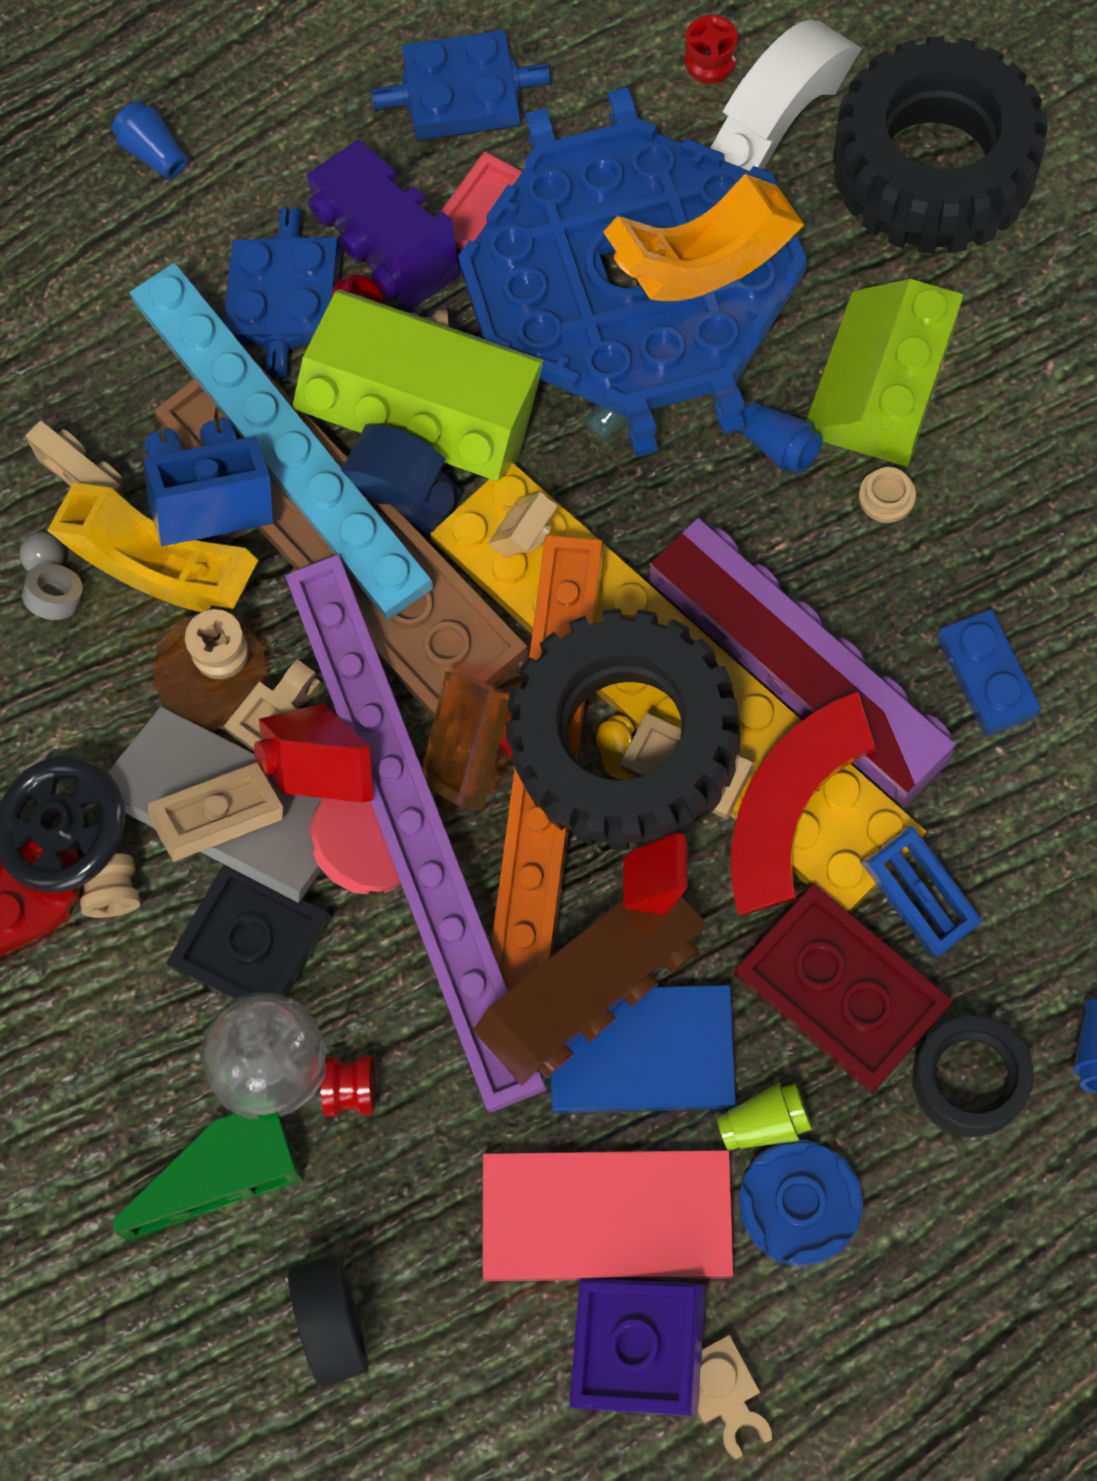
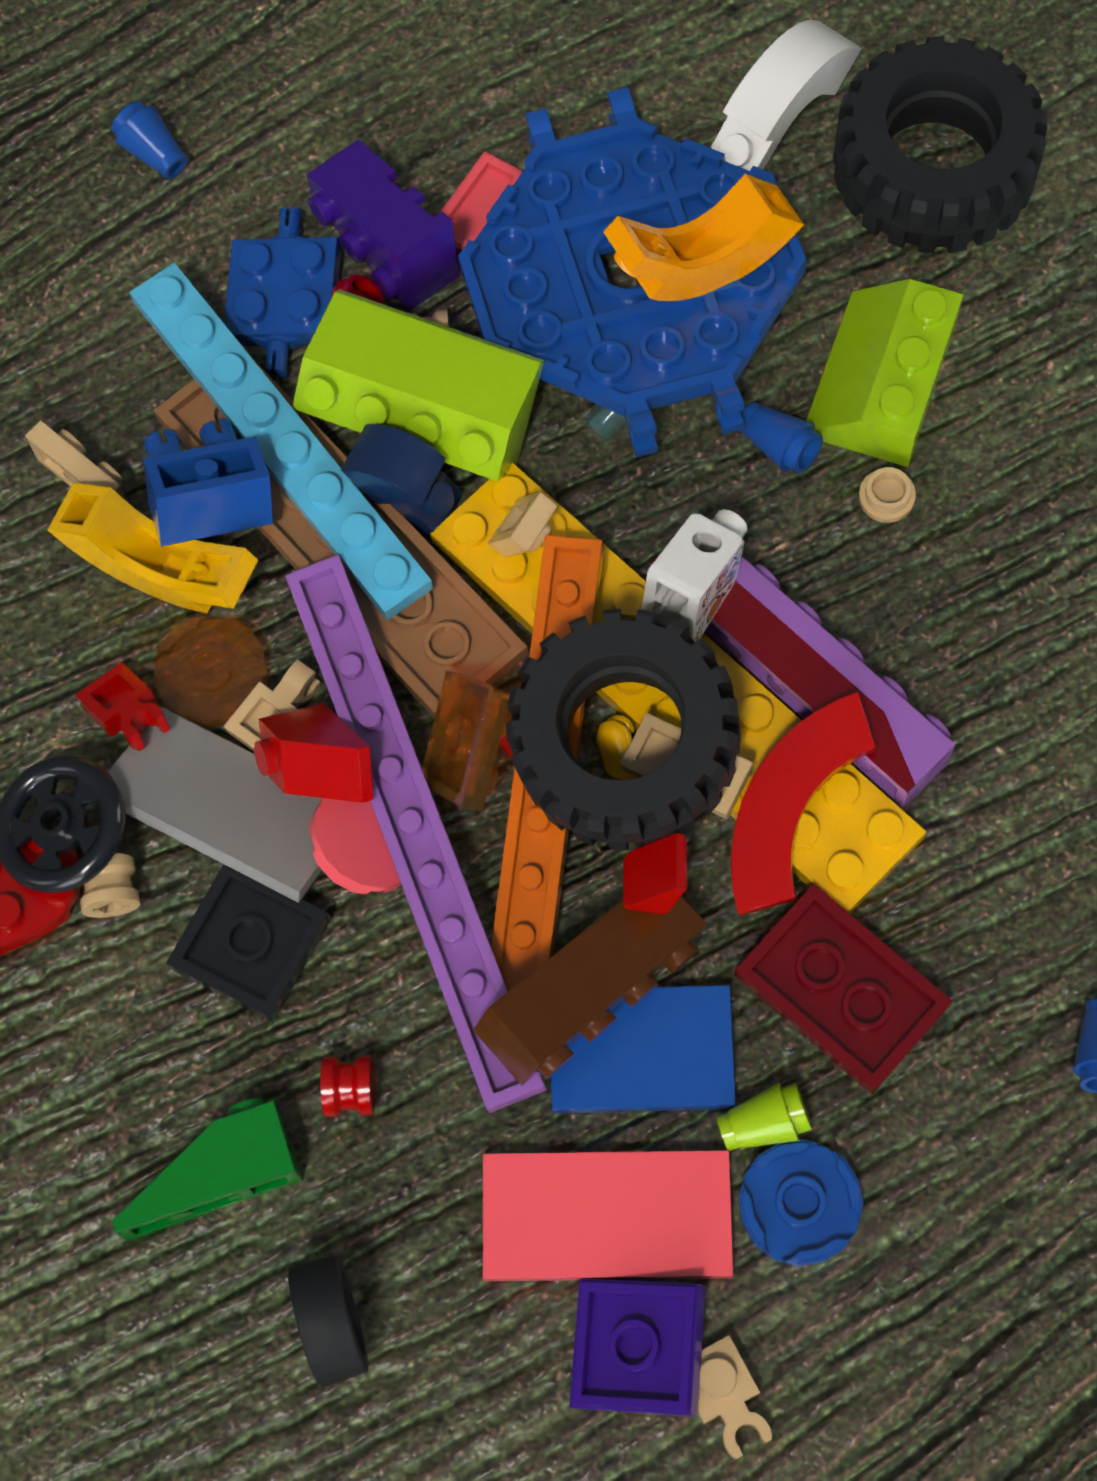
light grey plate [19,532,83,620] -> none
tan plate [148,762,283,862] -> none
tan wheel [185,609,249,679] -> none
clear cylinder [201,992,327,1119] -> none
blue plate [371,30,550,141] -> none
red wheel [685,15,738,84] -> none
blue tile [860,826,983,958] -> none
black tyre [912,1014,1034,1137] -> none
blue plate [937,609,1041,737] -> none
none -> red plate [75,662,170,751]
none -> white torso [641,509,747,642]

